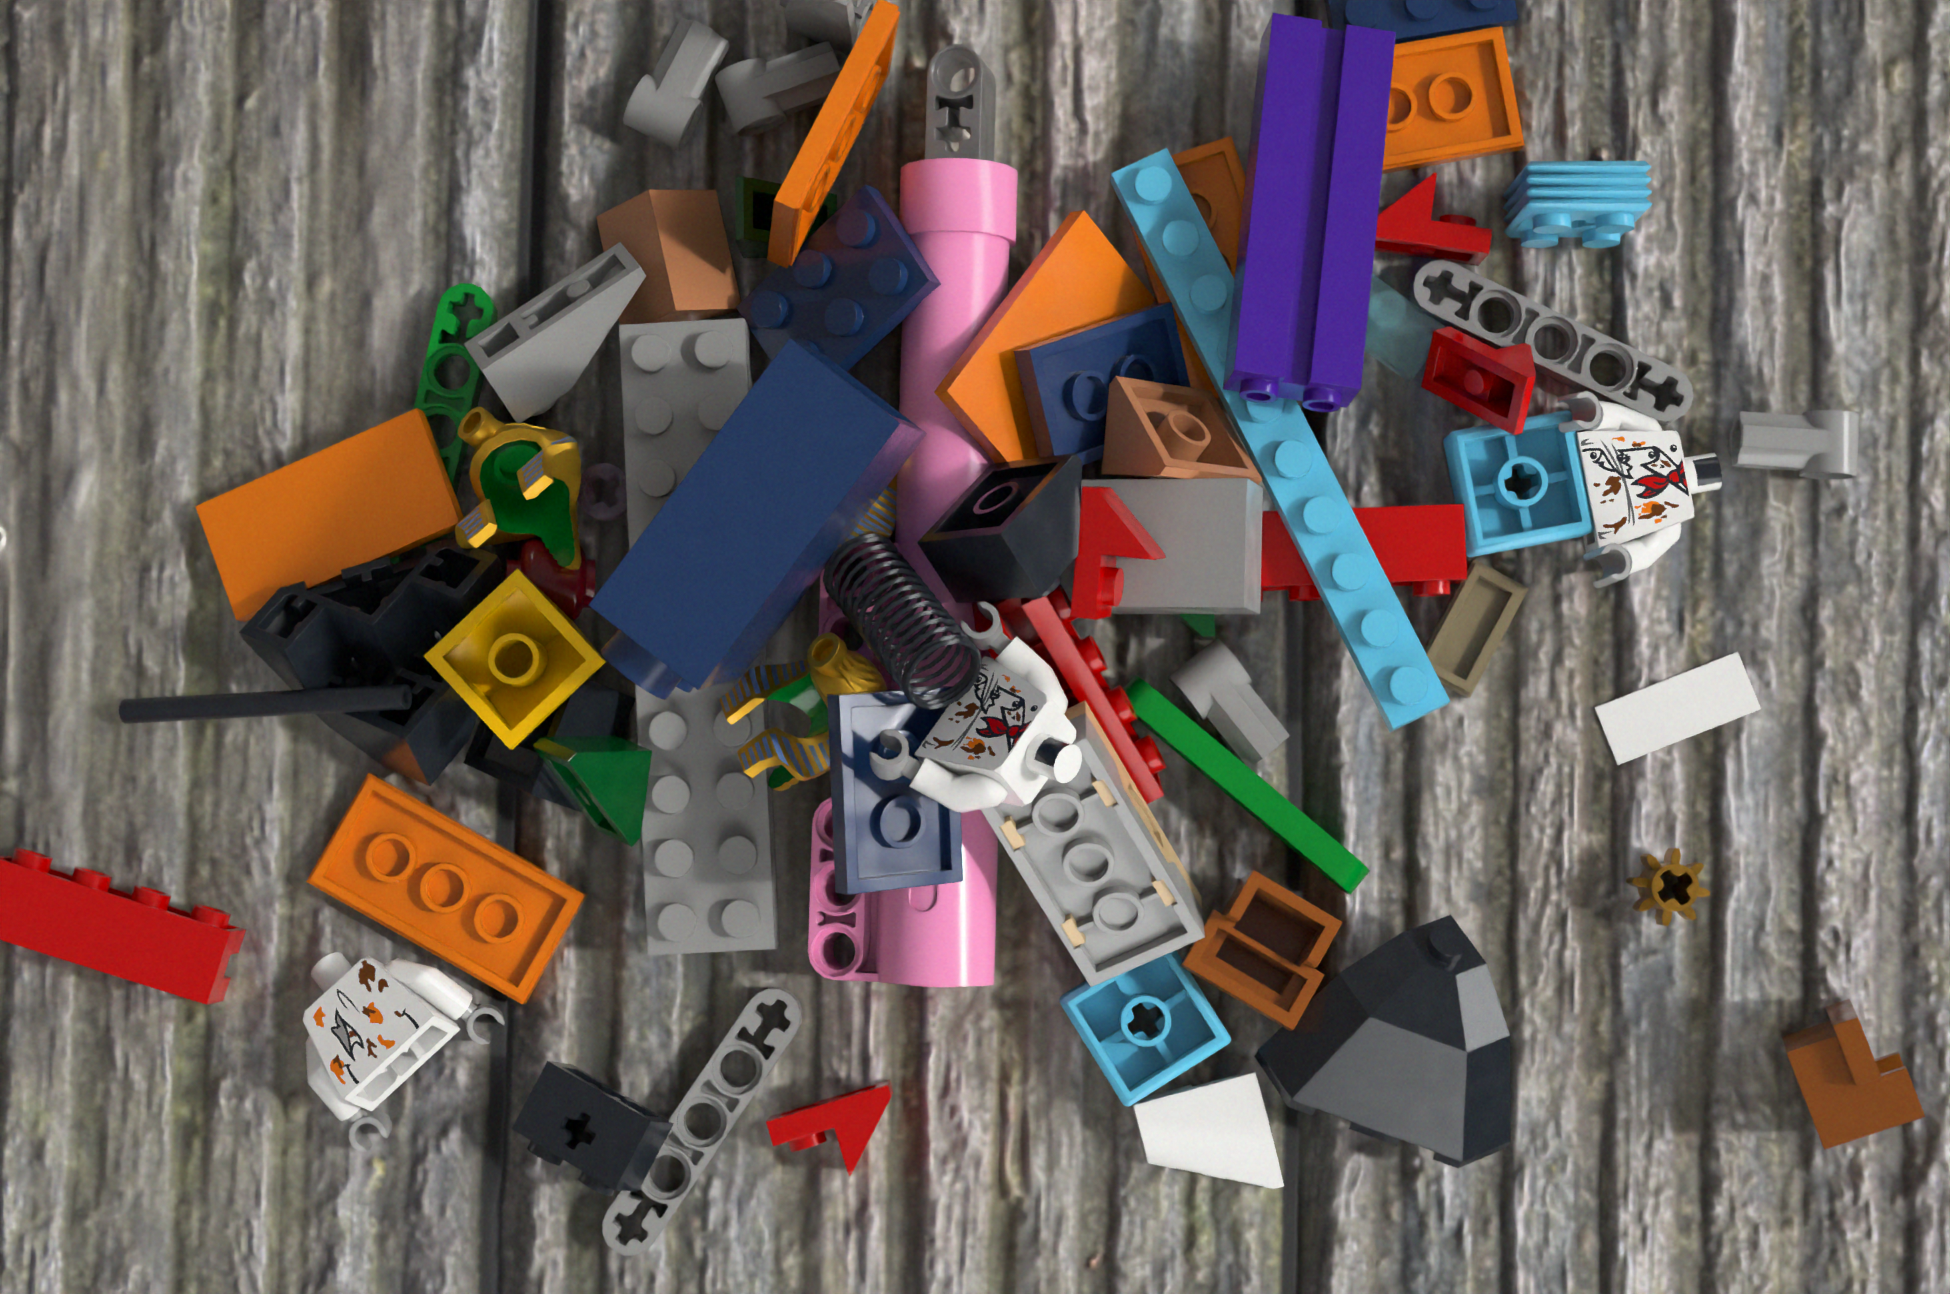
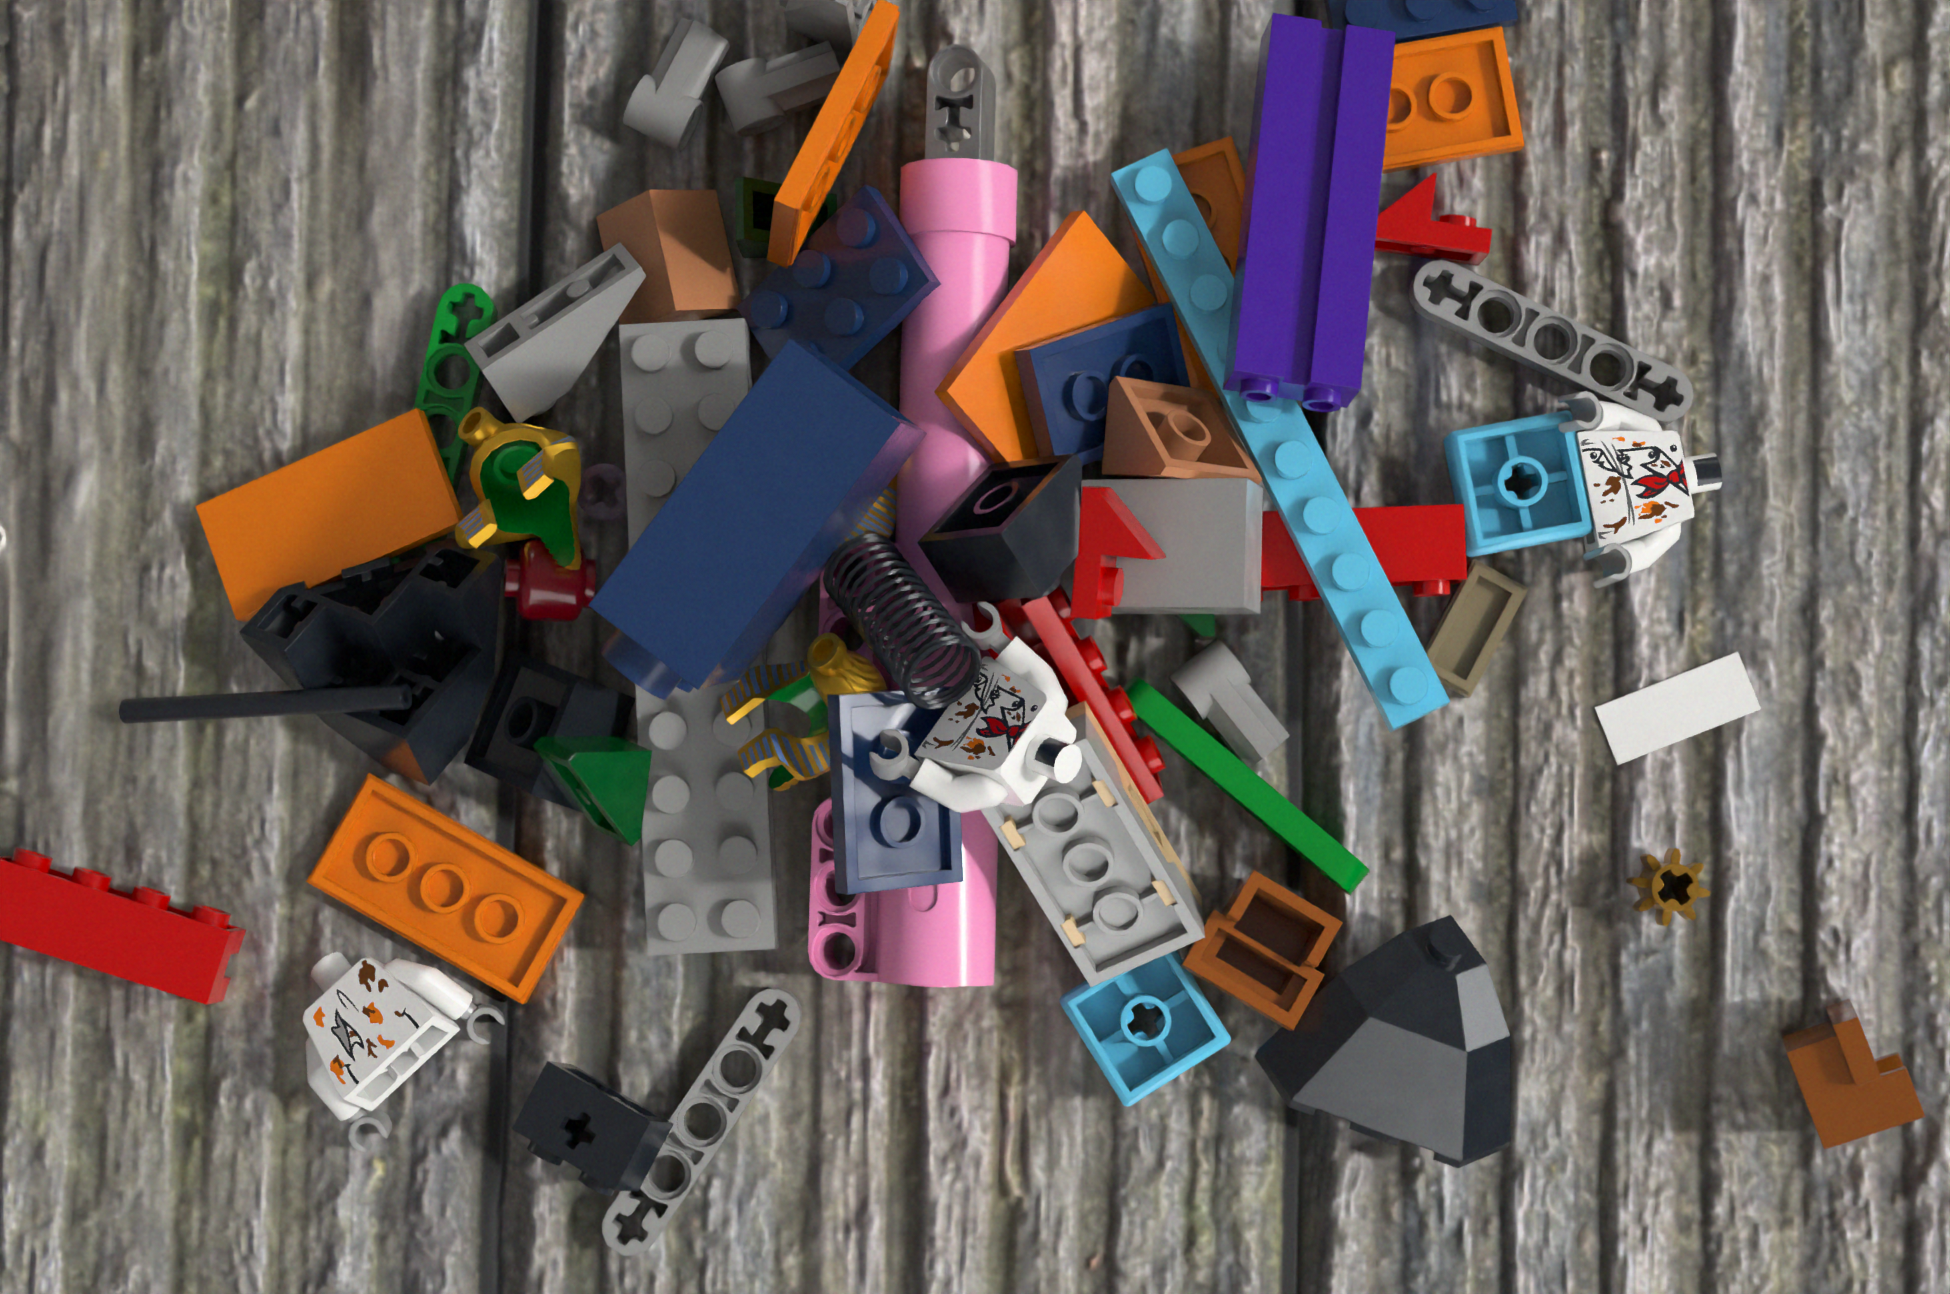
yellow slope [424,568,606,750] -> none
red slope [766,1079,893,1176] -> none
white slope [1132,1070,1284,1189] -> none
clear light blue tile [1365,274,1445,382] -> none
red slope [1421,326,1536,435] -> none
medium azure brick [1503,161,1652,248] -> none
light grey piece [1729,410,1860,480] -> none

